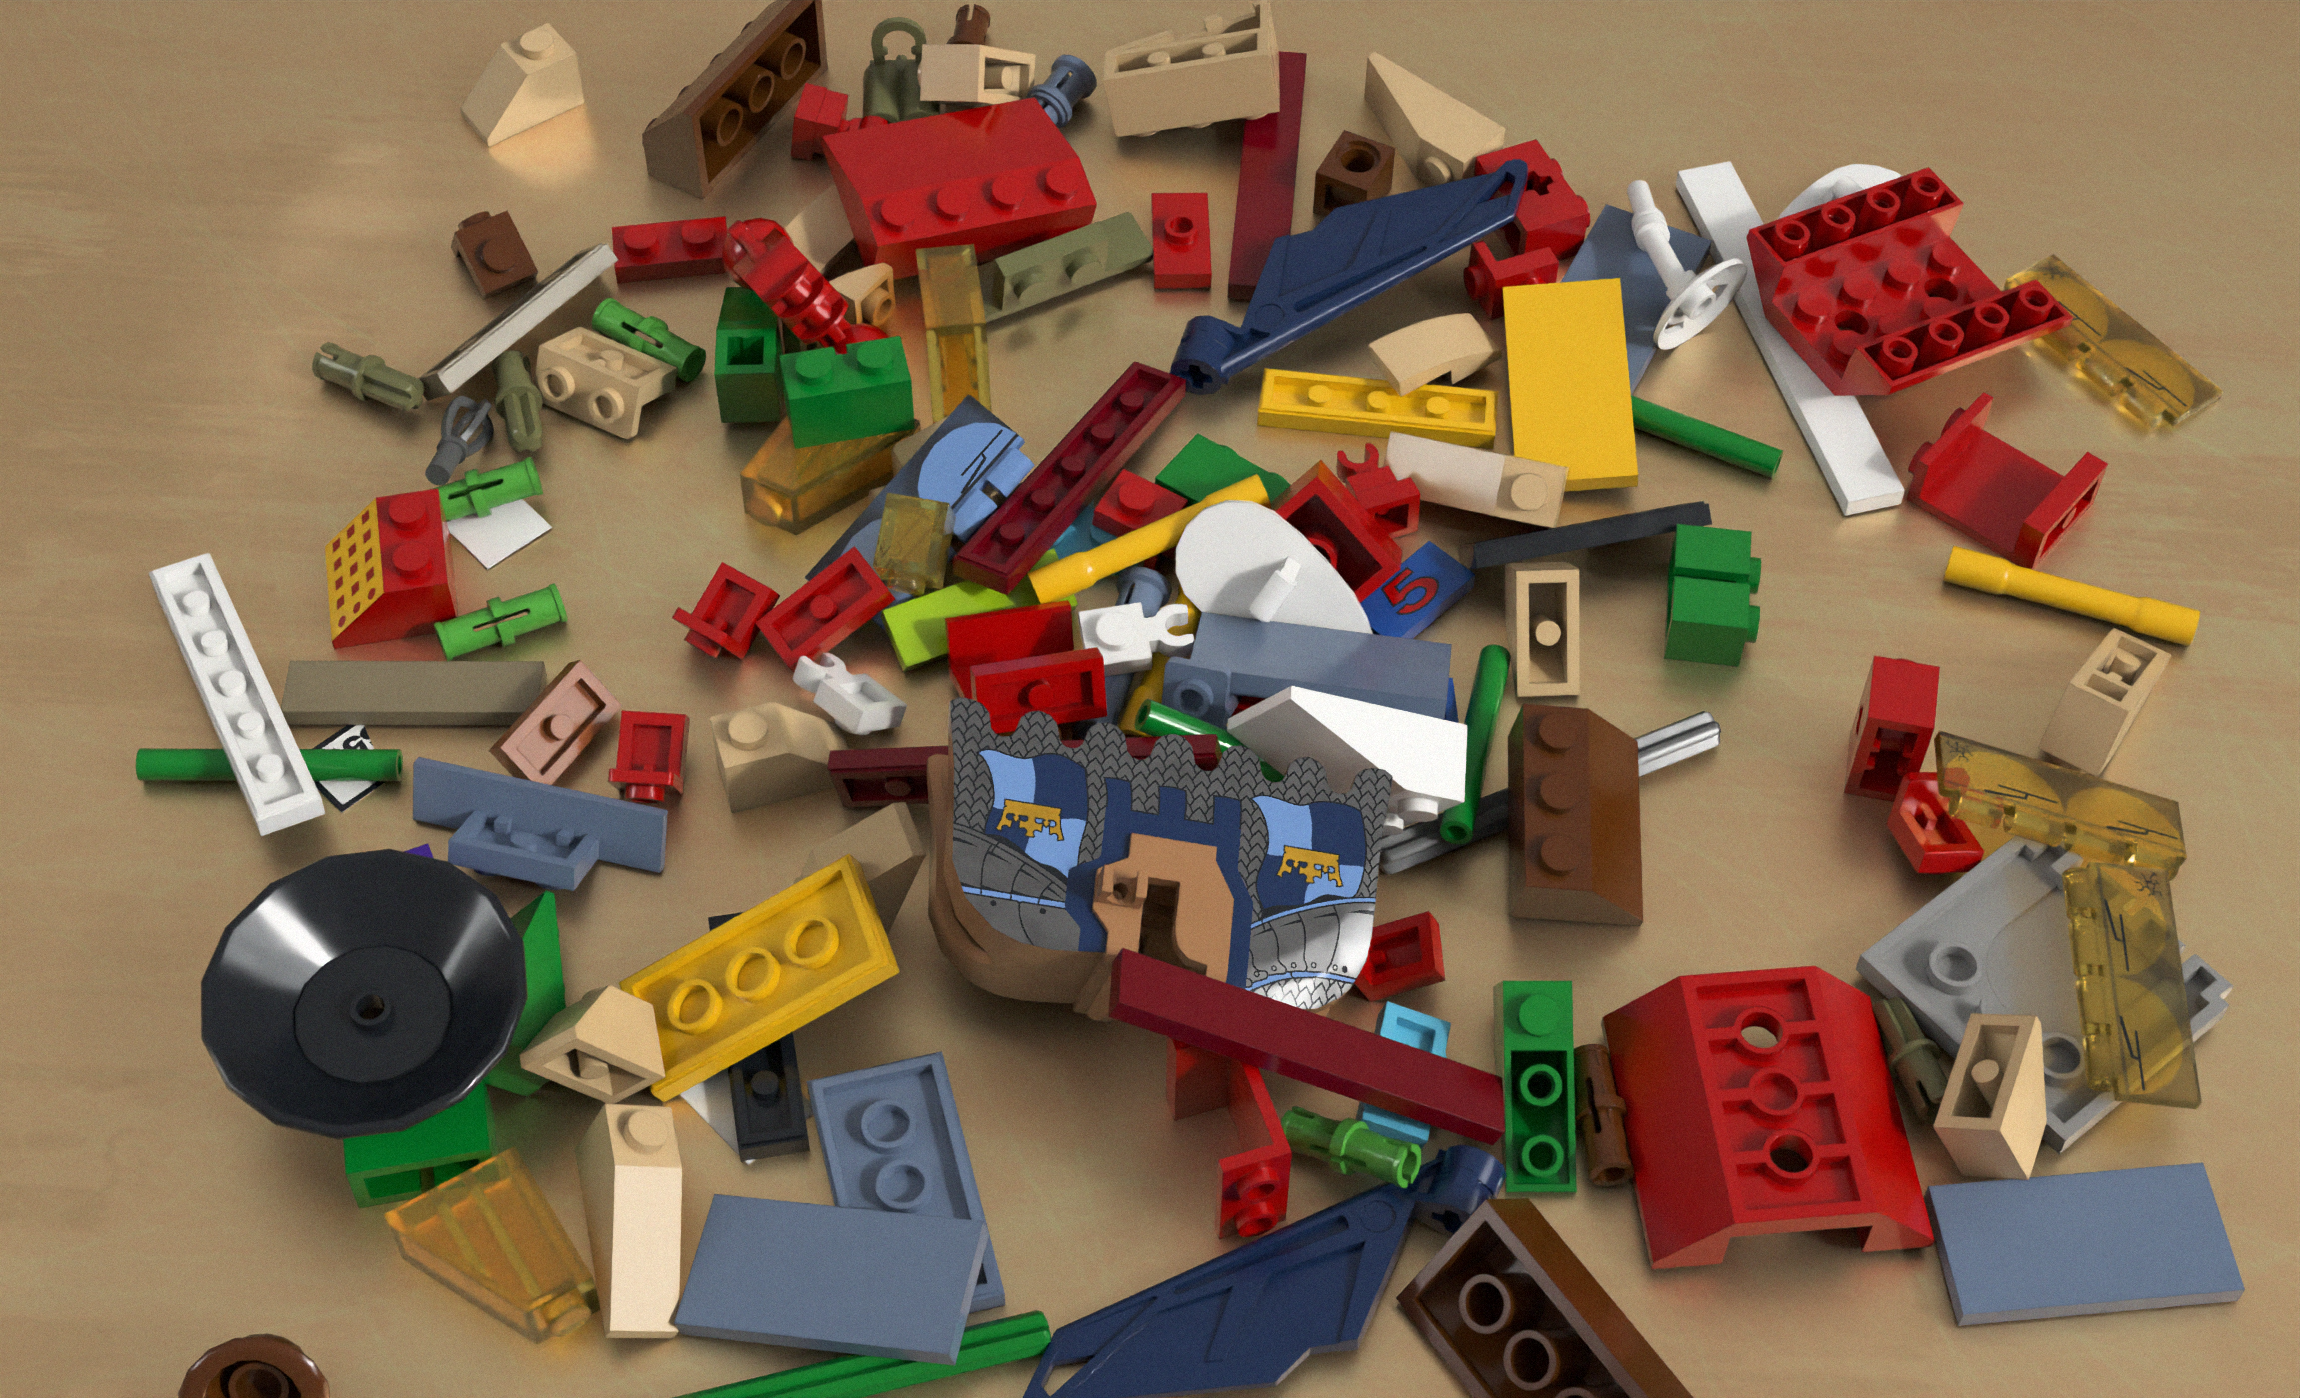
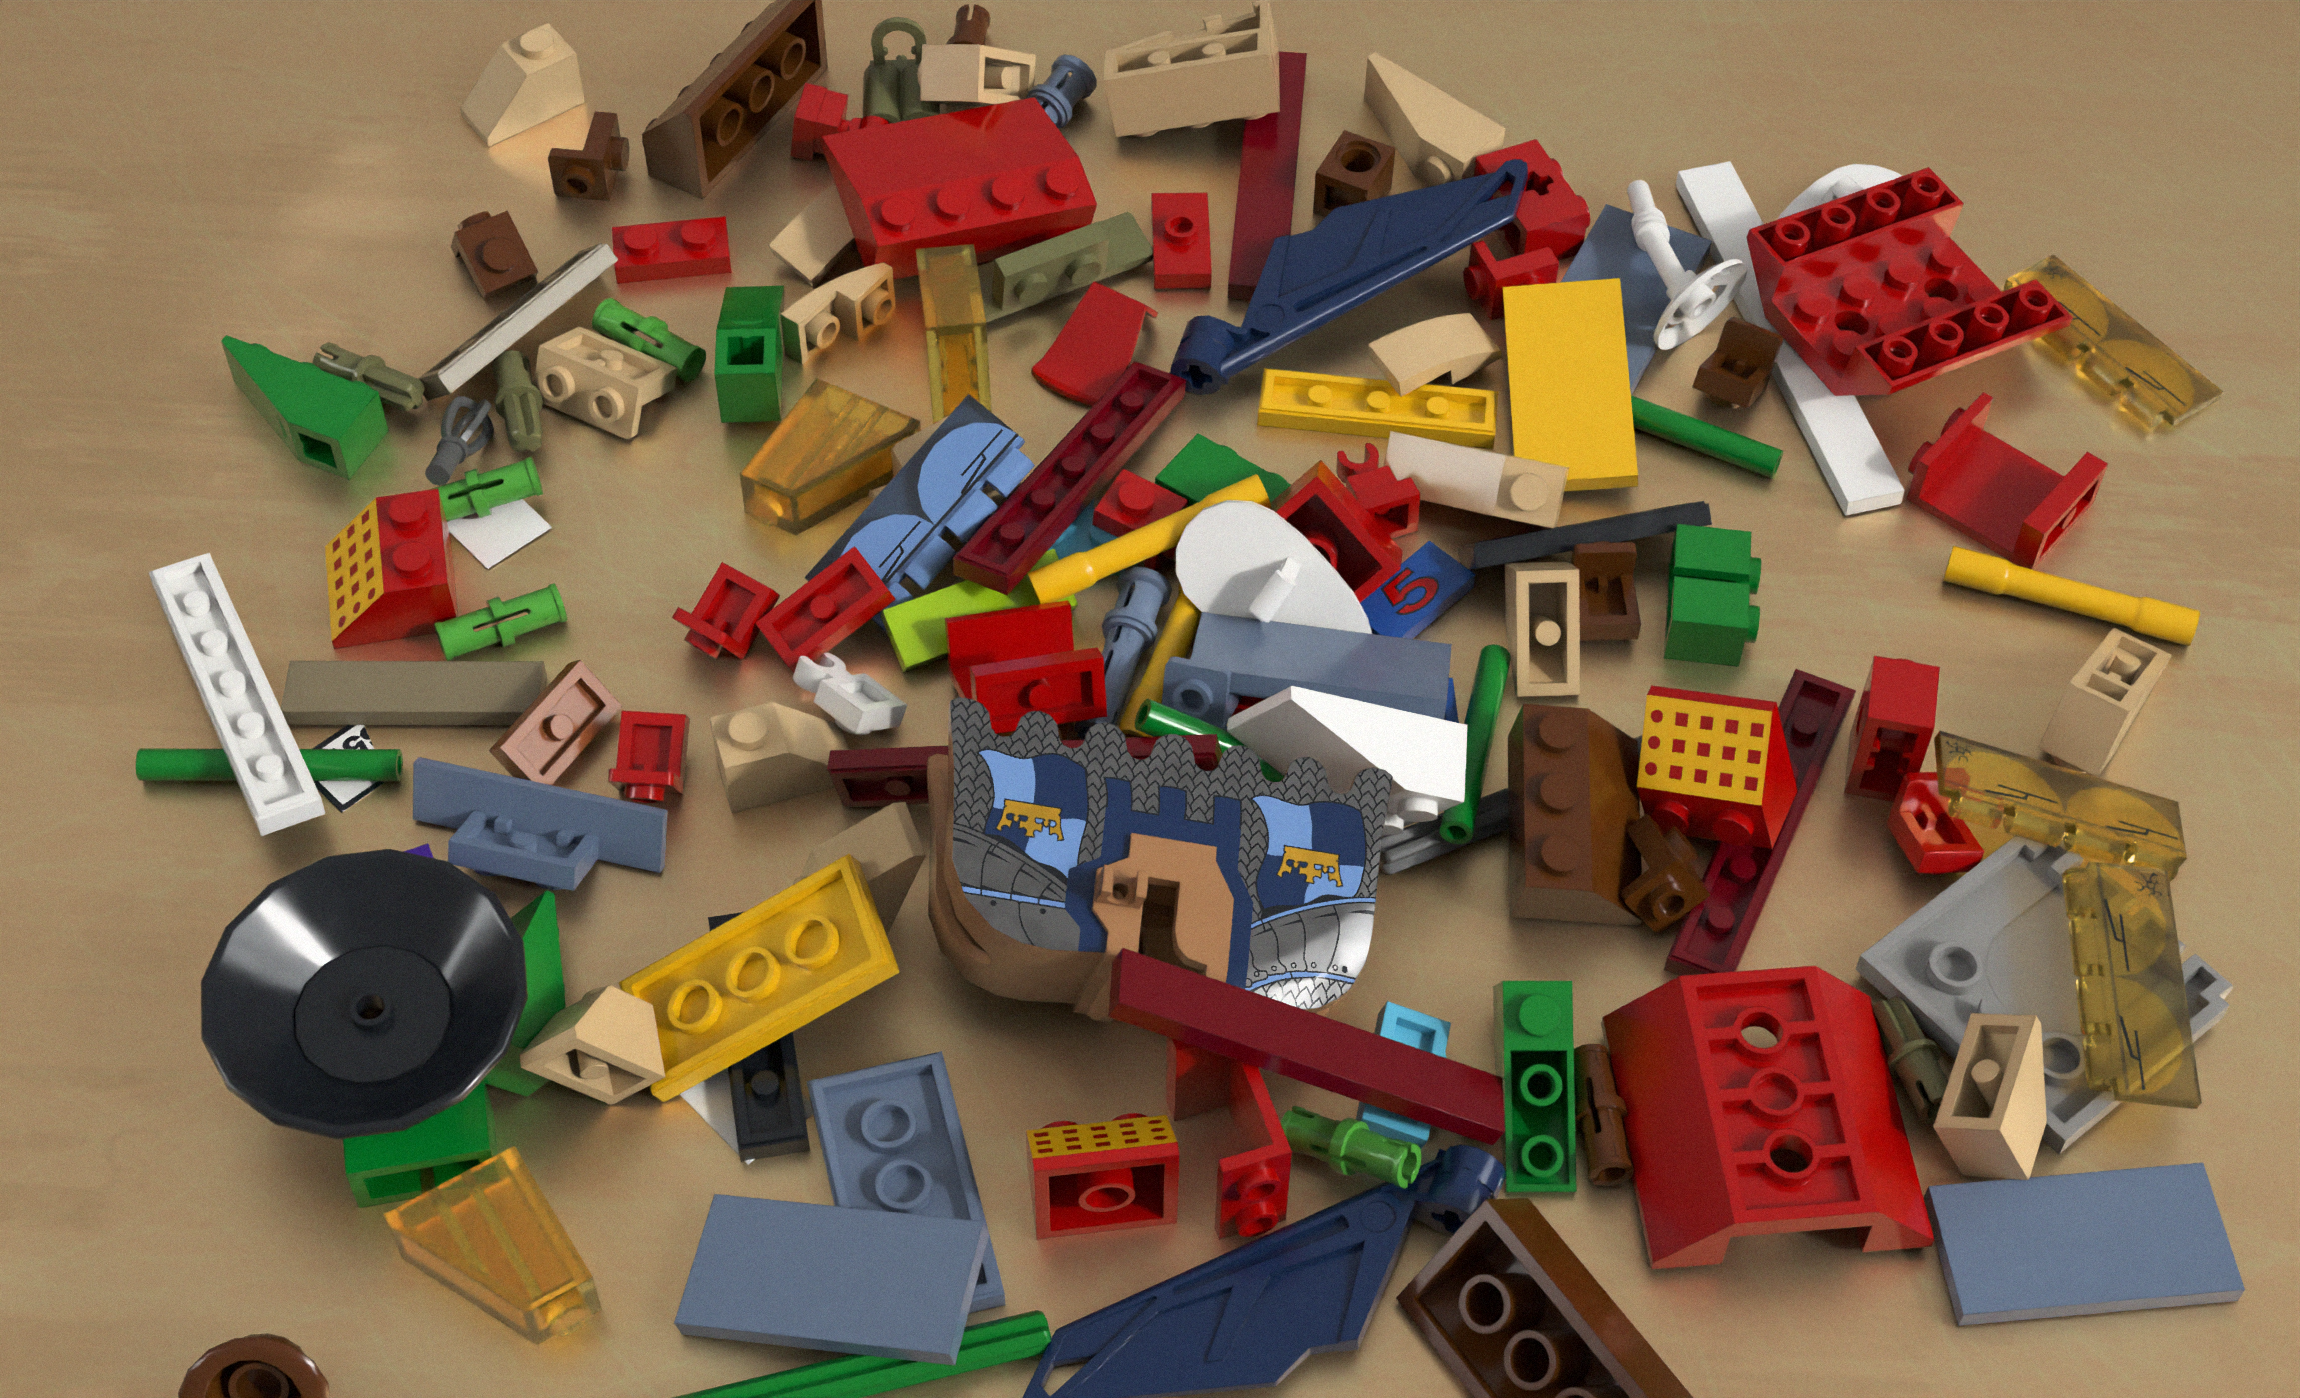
tan slope [575,1104,682,1339] -> none
red piece [722,218,889,355] -> none
green piece [779,336,915,449] -> none
clear yellow brick [873,493,956,595] -> none
white plate [1078,602,1194,677] -> none
red bracket [1354,911,1446,1002] -> none
none -> green slope [221,335,389,480]
none -> reddish brown bracket [548,111,629,201]
none -> red slope [1026,1113,1179,1239]
none -> red piece [1031,281,1158,406]
none -> reddish brown bracket [1570,541,1641,641]
none -> reddish brown bracket [1621,813,1710,933]
none -> slope [1637,685,1798,849]
none -> dark red tile [1664,669,1856,976]
none -> reddish brown bracket [1692,317,1783,409]

